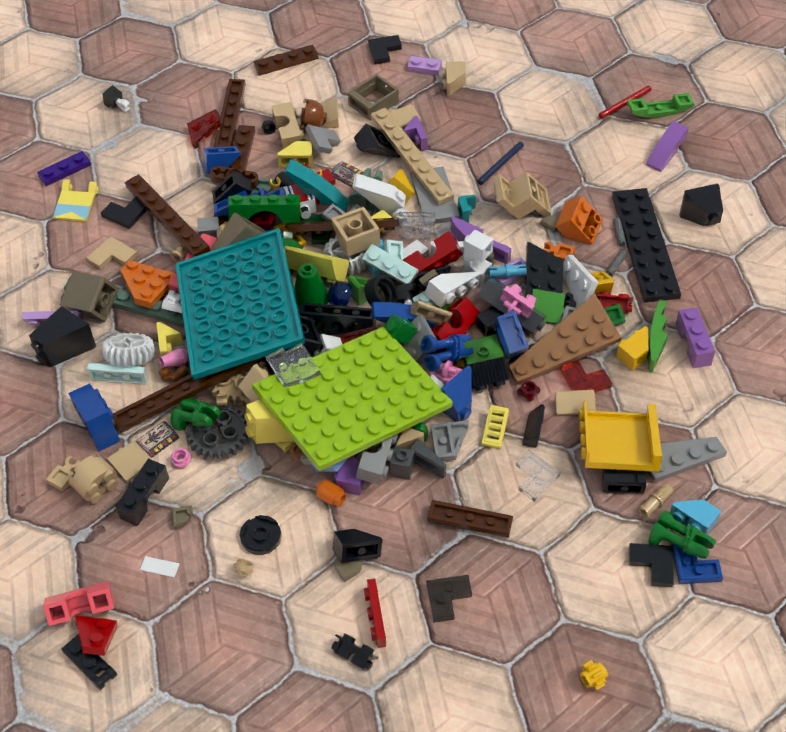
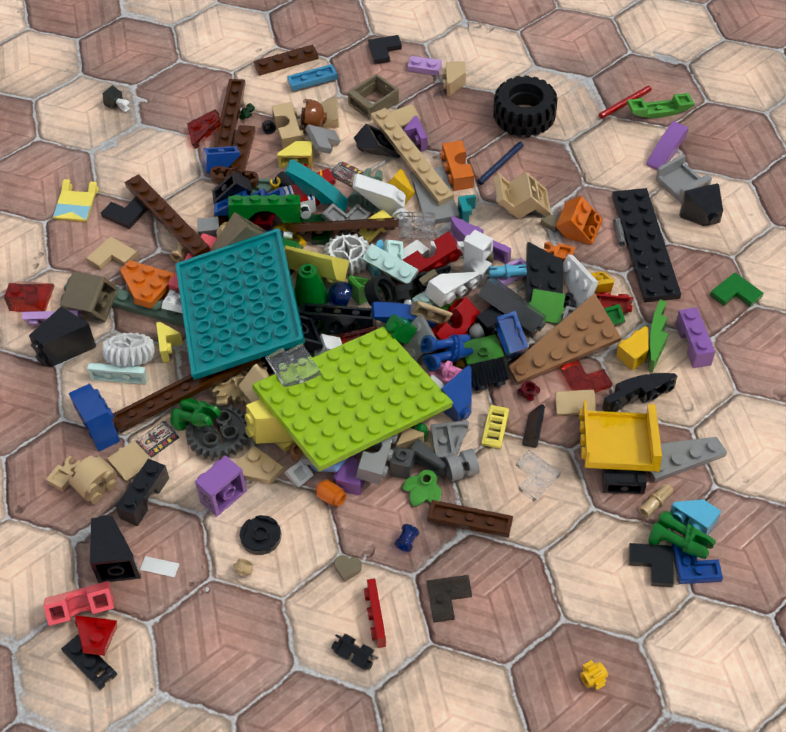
dark purple plate [37,151,91,186] -> none
bright pink cone [159,348,189,368] -> none
dark orange arm [159,365,189,382] -> none
bright pink plate [171,448,191,468] -> none
dark tan tile [171,506,193,530] -> none
tan slope [331,207,380,257] -> none
black slope [333,529,383,563] -> none
bright pink hips [499,284,536,319] -> none
light grey piece [606,248,627,277] -> none
none -> clear red slope [4,281,55,312]
none -> black slope [90,515,141,583]
none -> medium lavender brick [195,456,247,517]
none -> tan wing [235,446,284,484]
none -> dark green plant [240,103,255,120]
none -> white slope [284,460,314,487]
none -> dark azure plate [287,64,338,91]
none -> clear blue bush [394,524,420,552]
none -> bright green plate [402,470,442,507]
none -> orange arch [440,140,474,191]
none -> light grey wheel [444,449,480,482]
none -> light grey hinge [469,323,485,339]
none -> black tyre [493,75,558,137]
none -> black slope [602,373,678,412]
none -> light grey panel [656,154,712,204]
none -> green tile [710,272,764,307]

